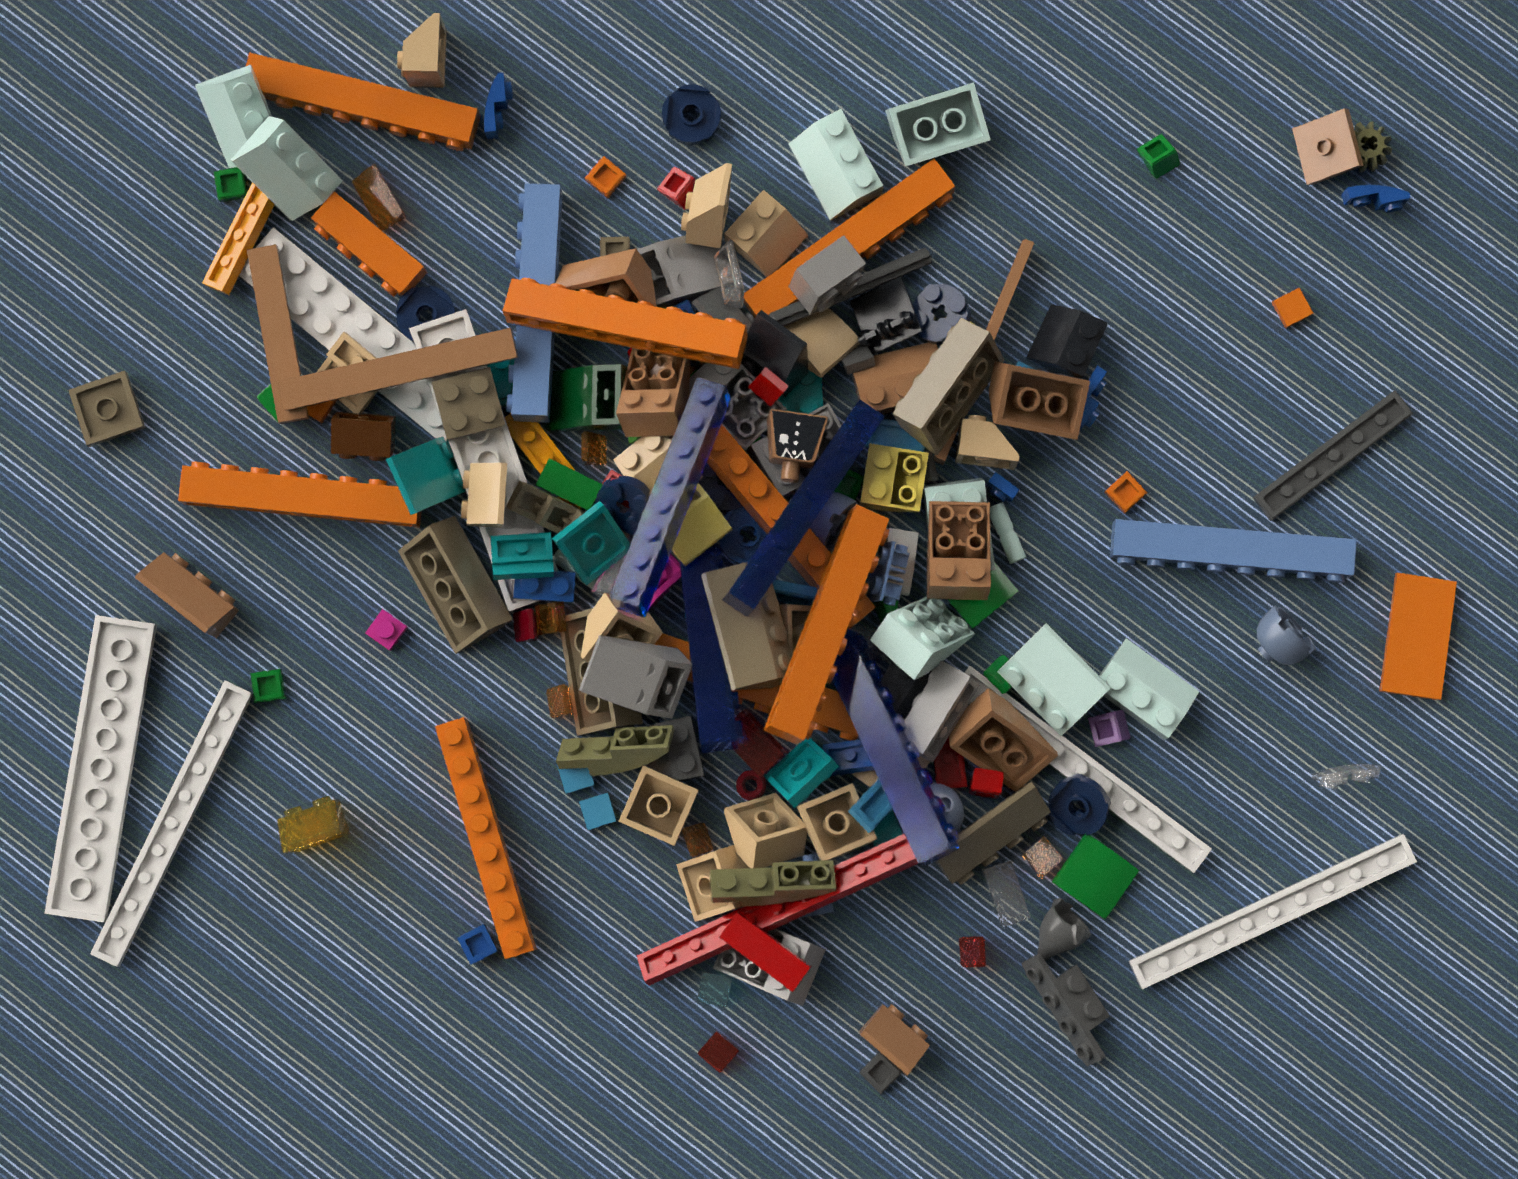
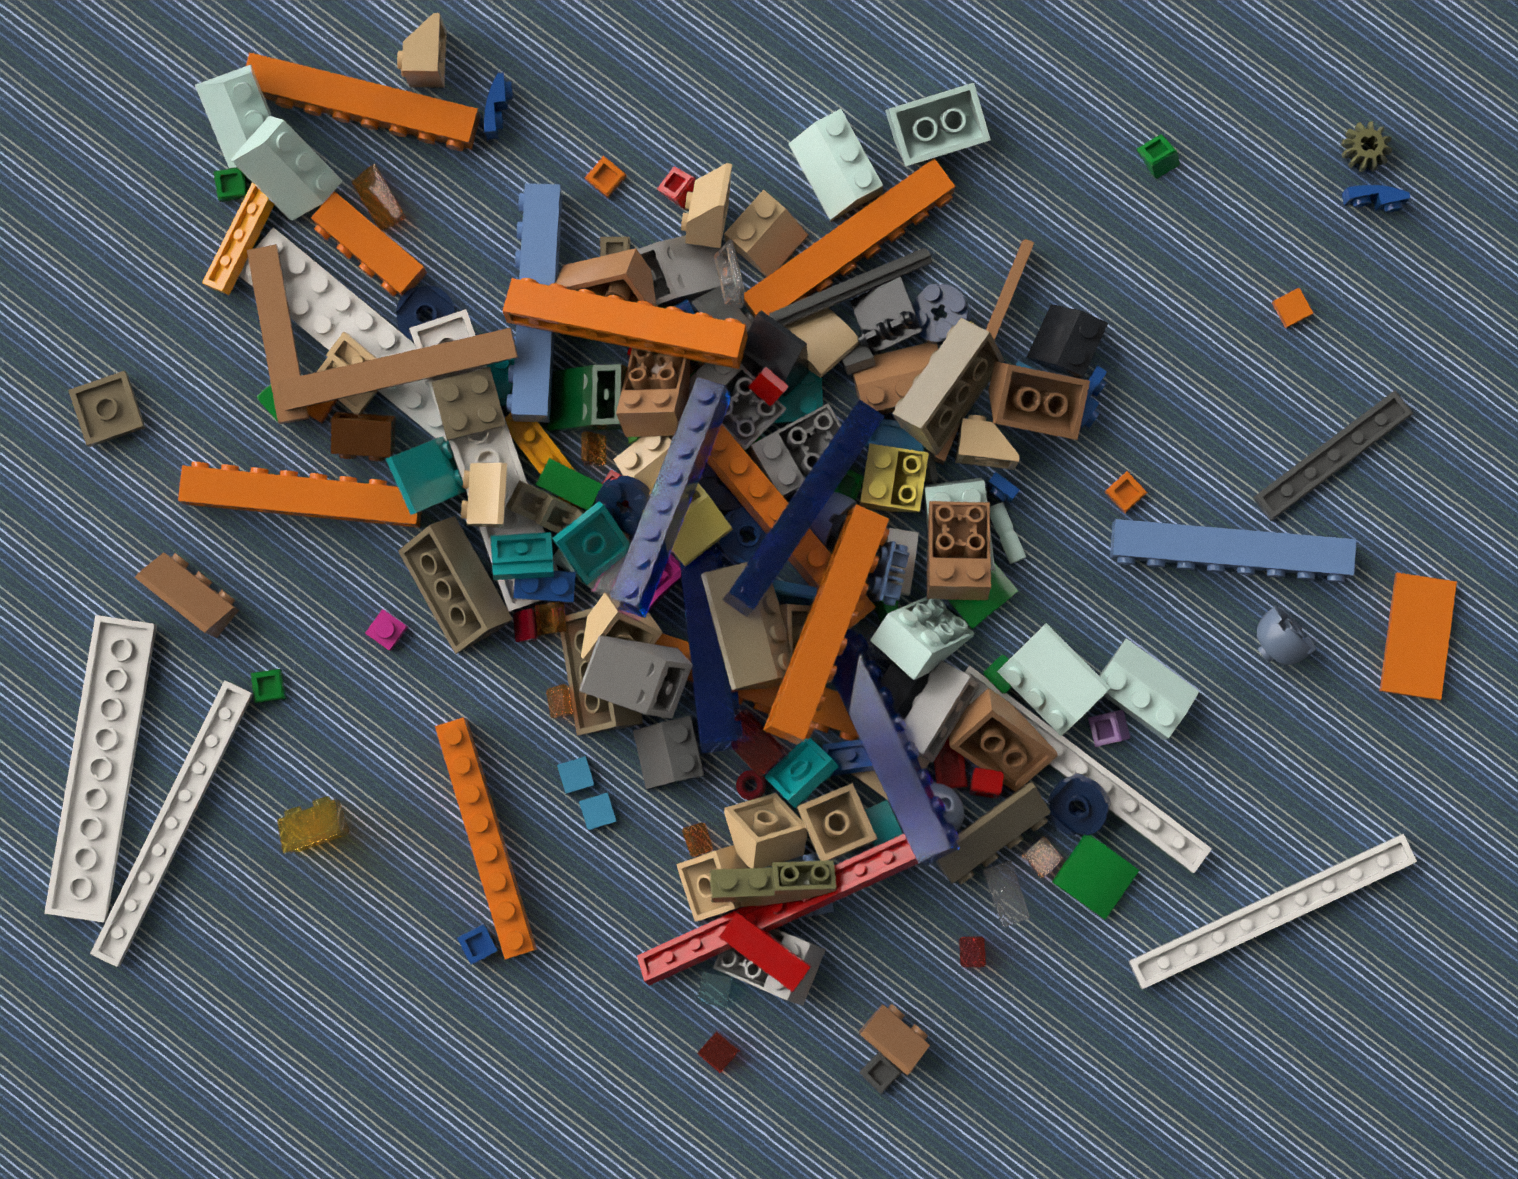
olive slope [556,725,675,776] -> none
tan slope [619,766,699,846] -> none
dark blue plate [662,84,721,145] -> none
torso [767,409,828,483] -> none
light grey brick [788,235,866,314] -> none
dark azure tile [848,769,910,833] -> none
dark grey bracket [1021,954,1110,1066] -> none
dark grey hat [1037,898,1091,961] -> none
plate [1292,108,1363,185] -> none
clear slope [1312,764,1381,790] -> none

